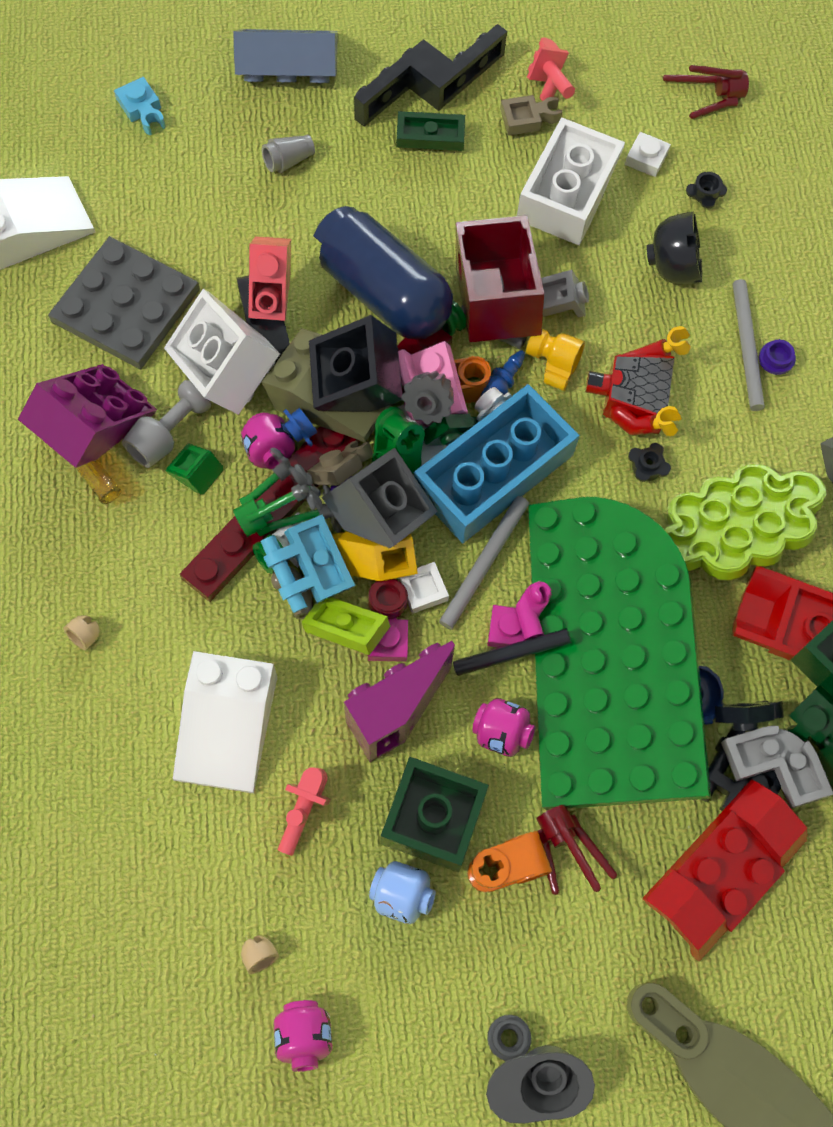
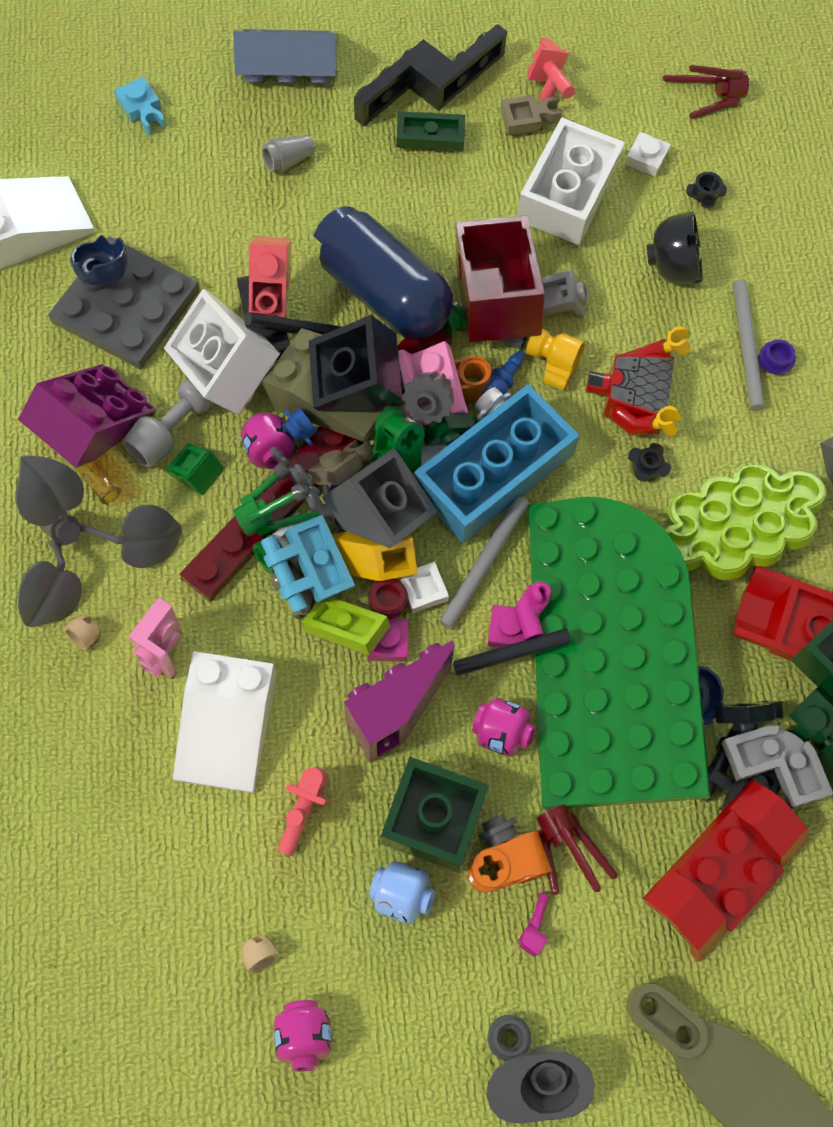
none -> dark grey plant [15,456,181,627]
none -> dark blue hair [70,235,128,287]
none -> bright pink bracket [129,598,180,679]
none -> black bar [245,312,343,335]
none -> dark grey plate [477,813,518,848]
none -> dark pink hand [519,893,549,957]

